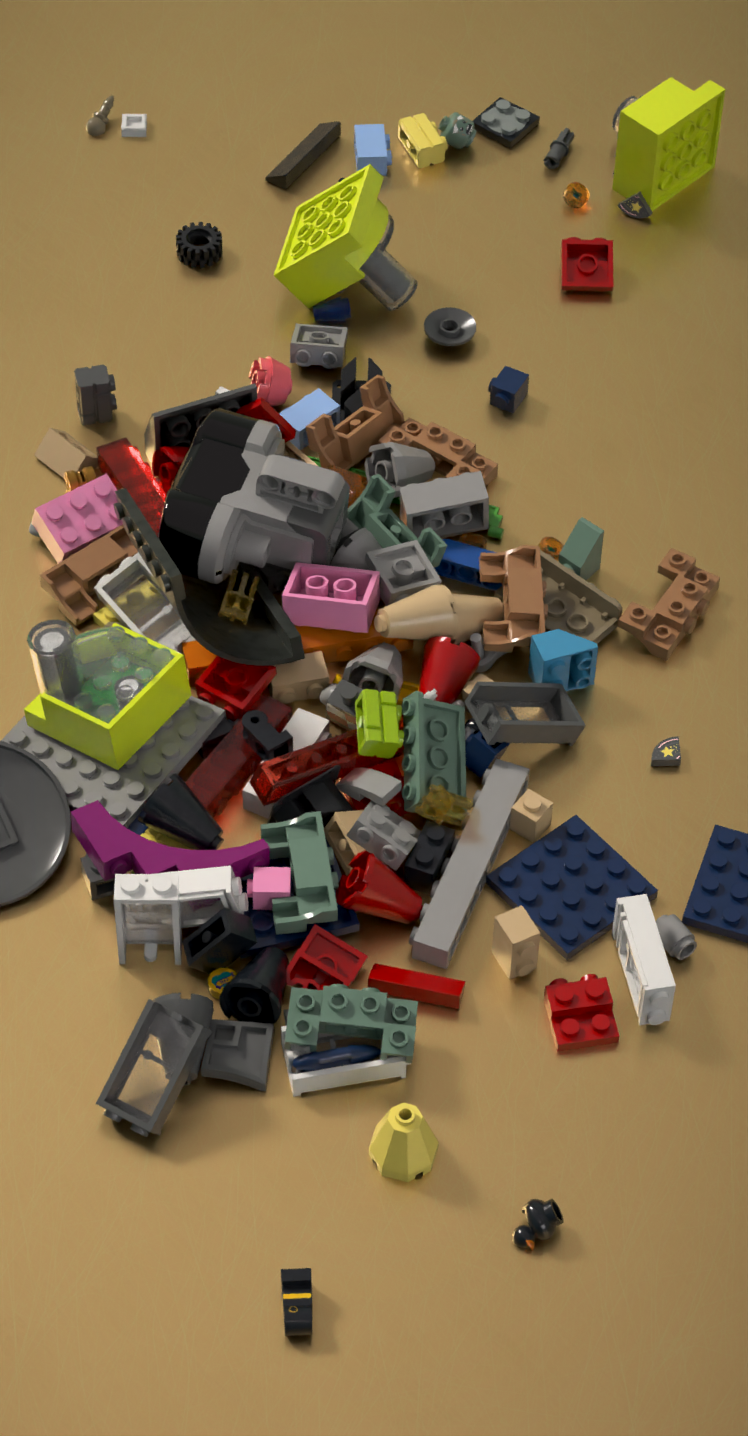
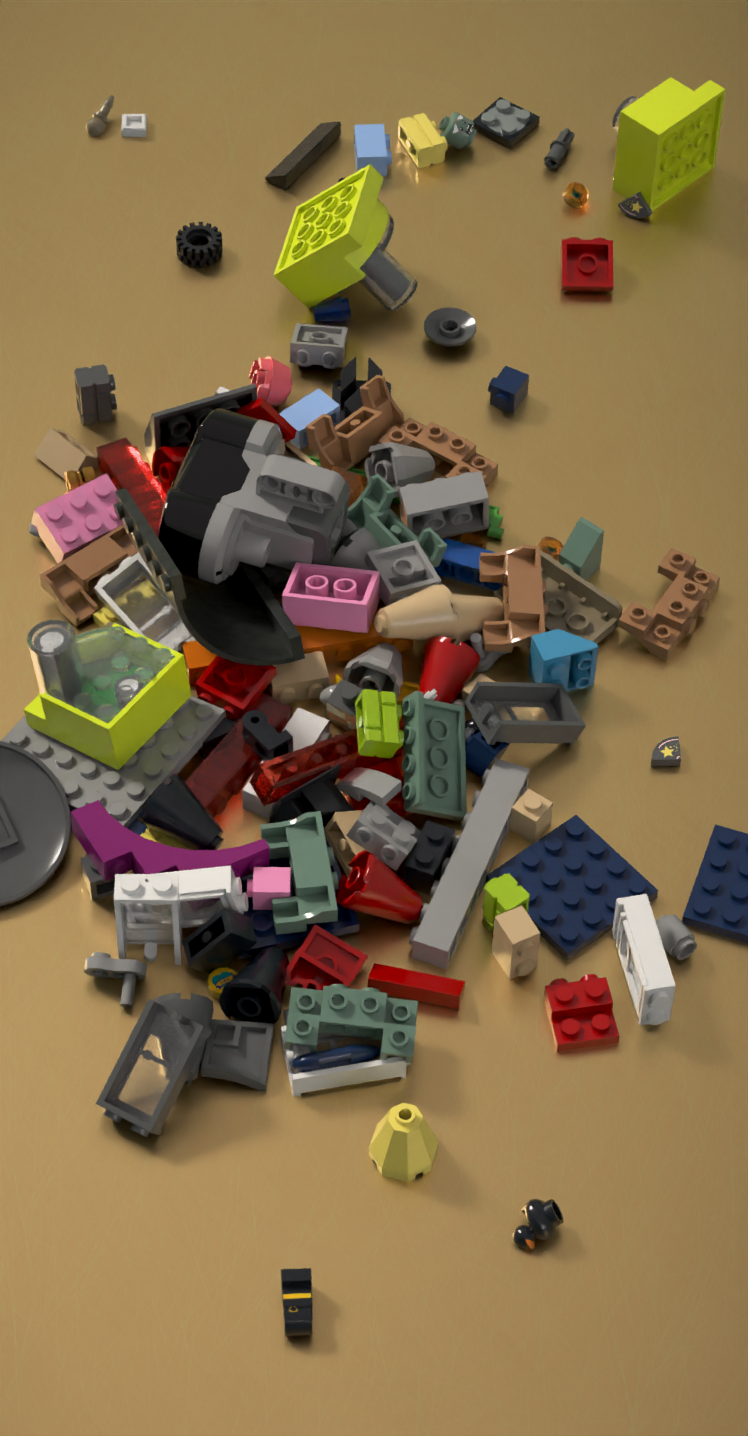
clear yellow arm [218,569,260,625] -> none
clear yellow arm [415,784,473,826] -> none
none -> light grey piece [84,952,147,1008]
none -> lime brick [482,873,530,933]

